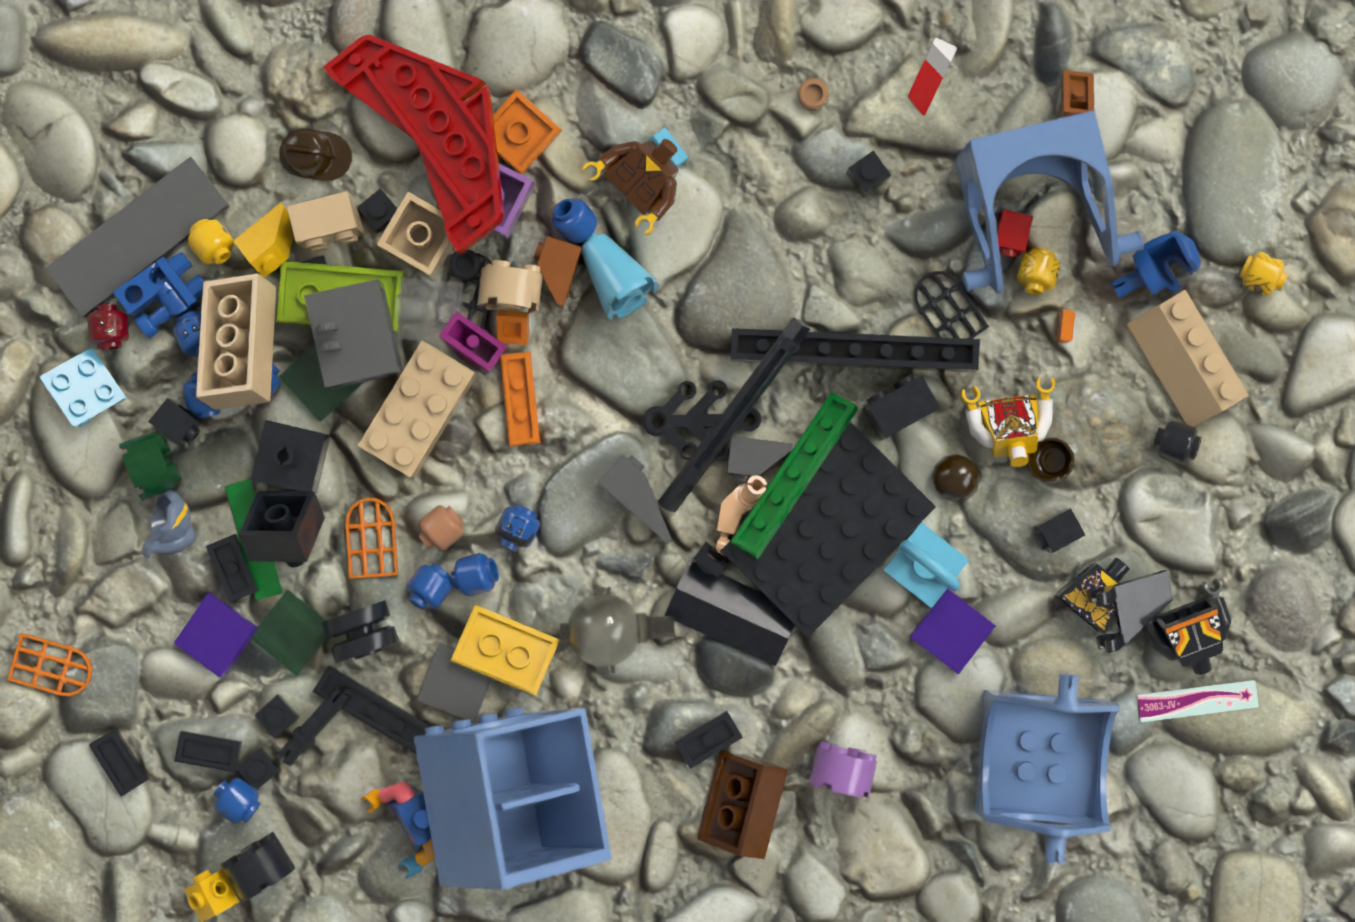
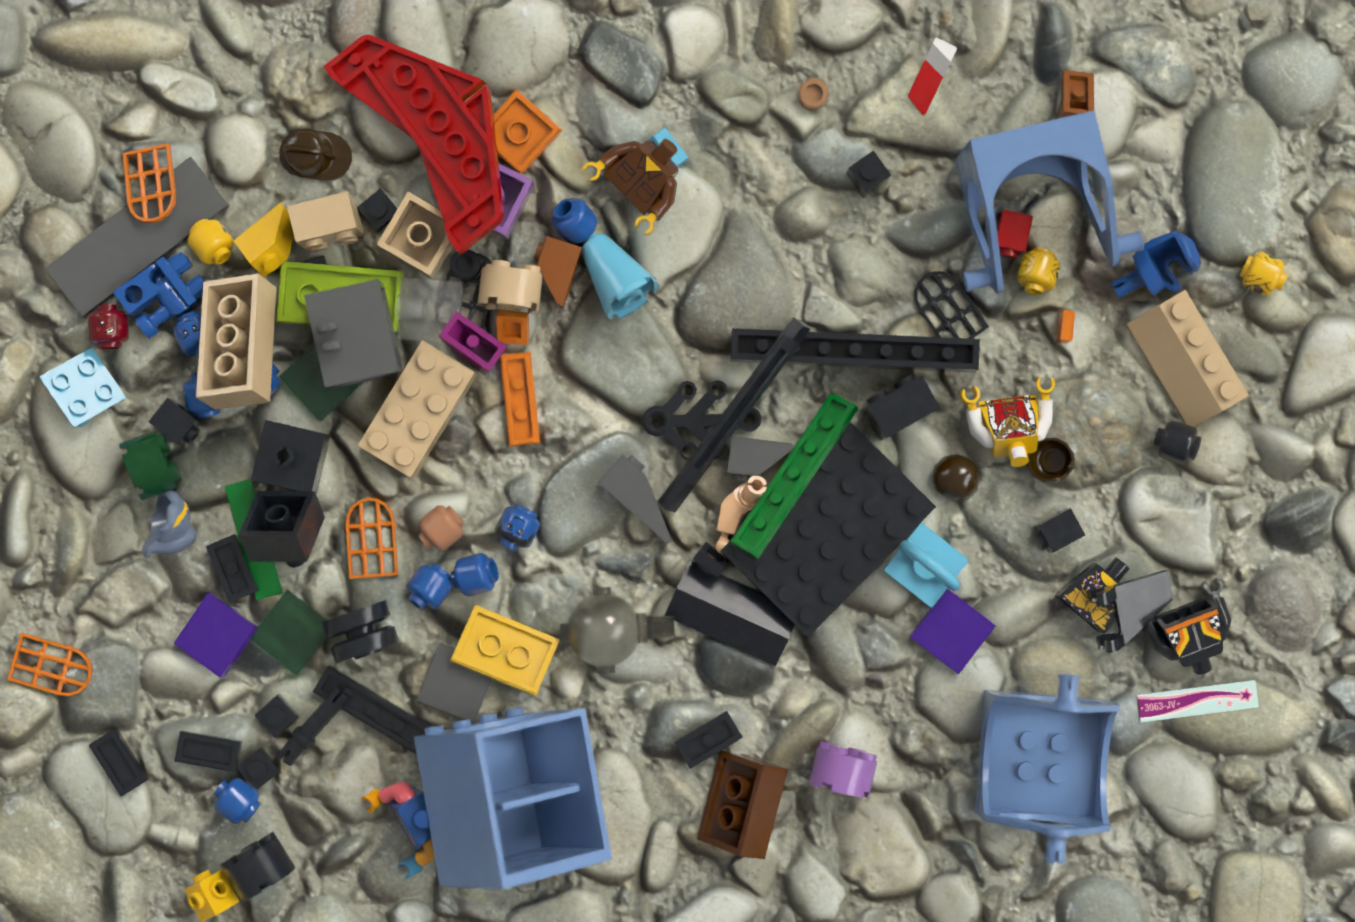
none -> orange window [123,143,176,224]

